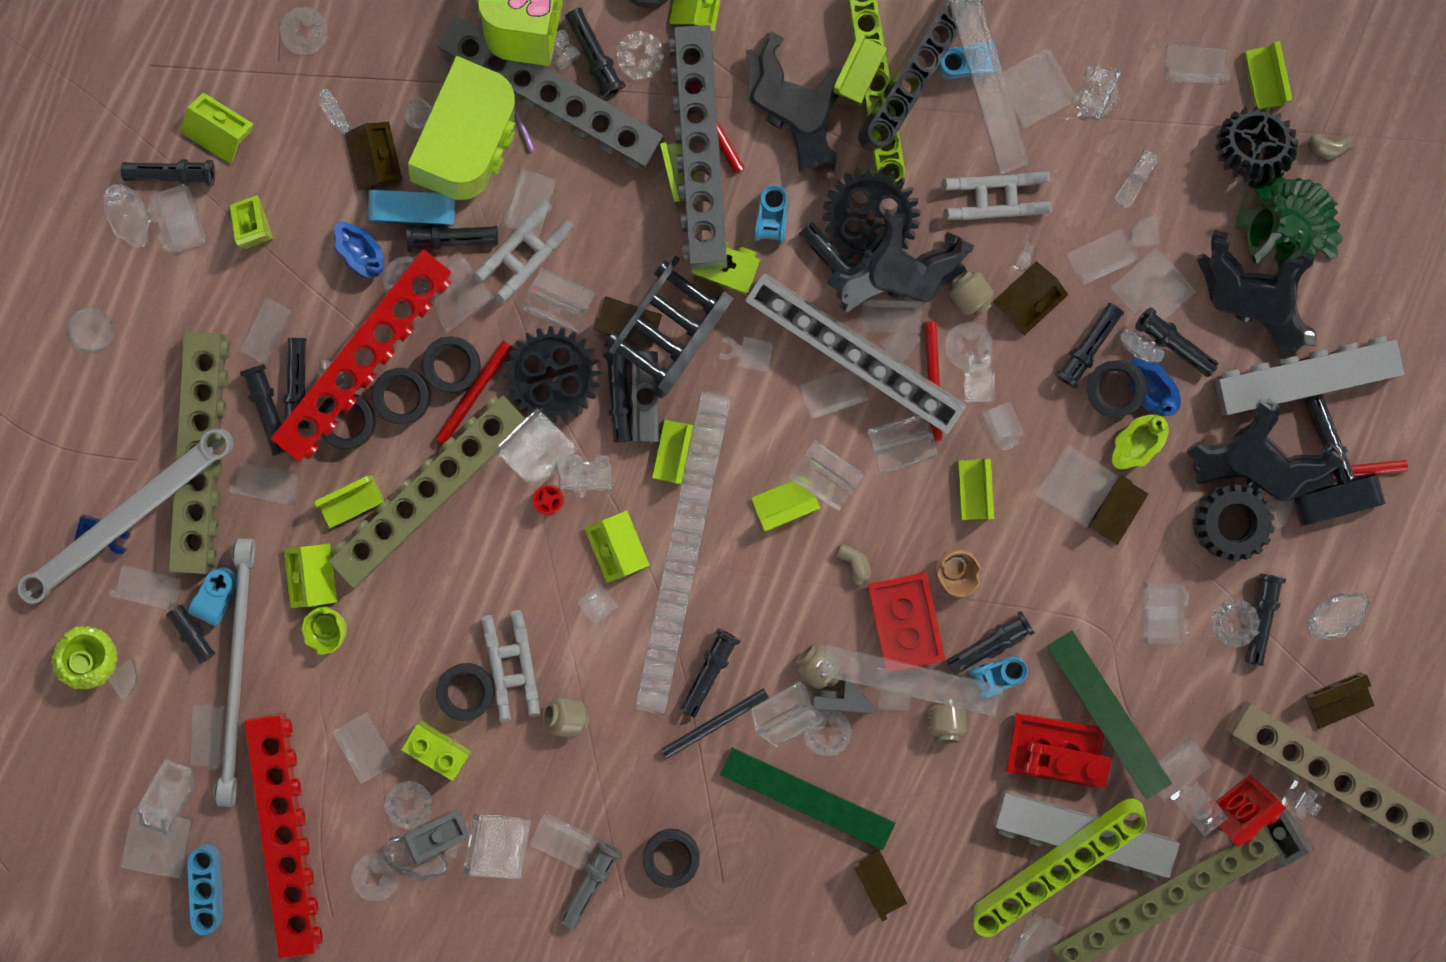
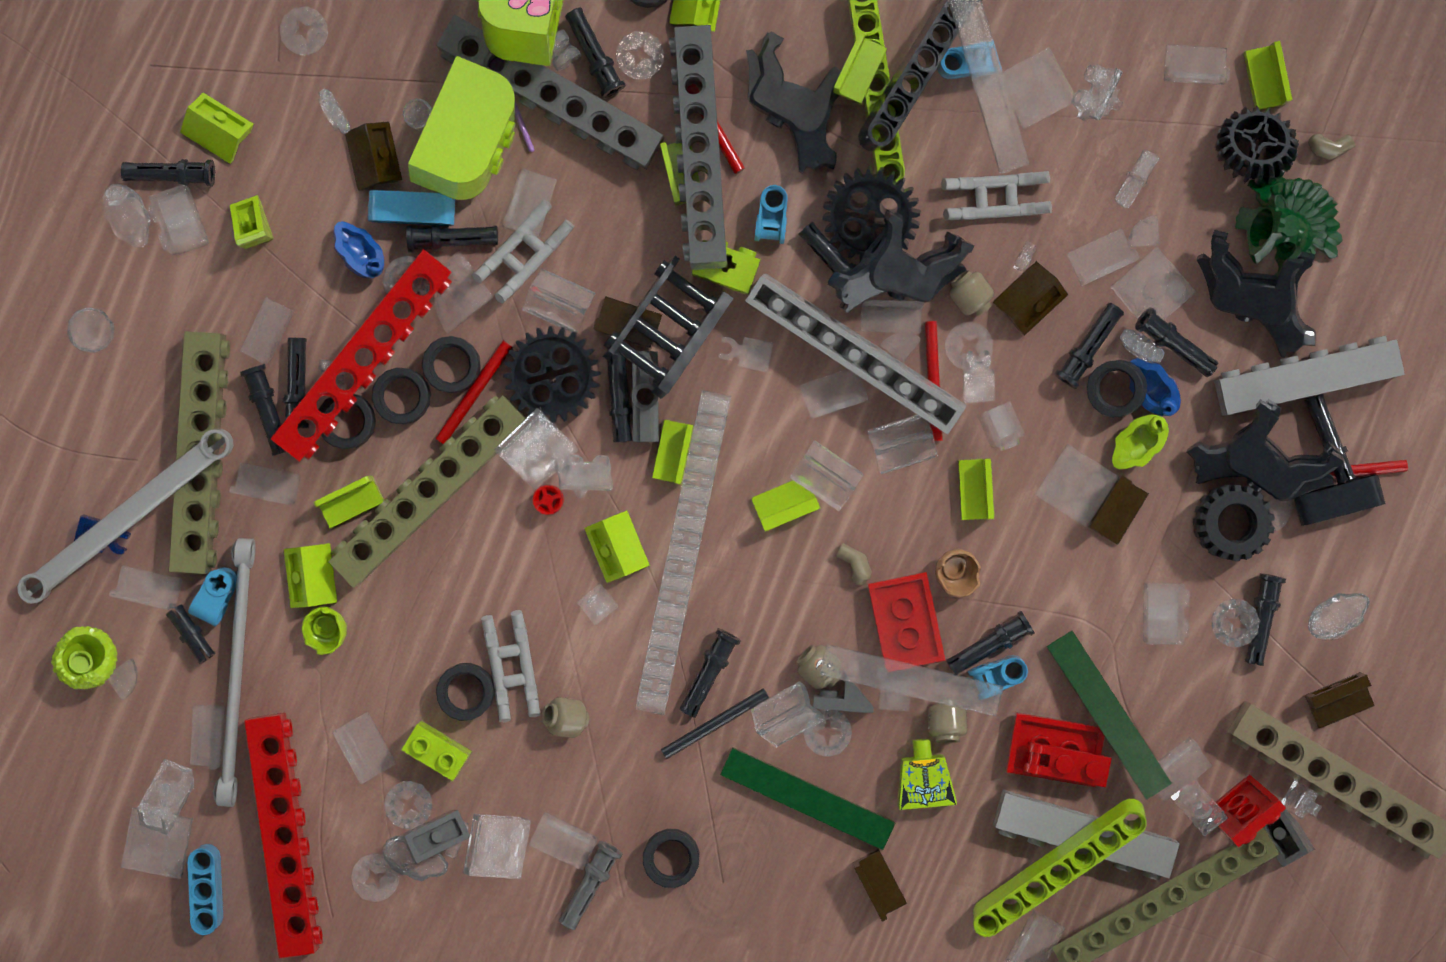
none -> lime torso [898,739,957,810]

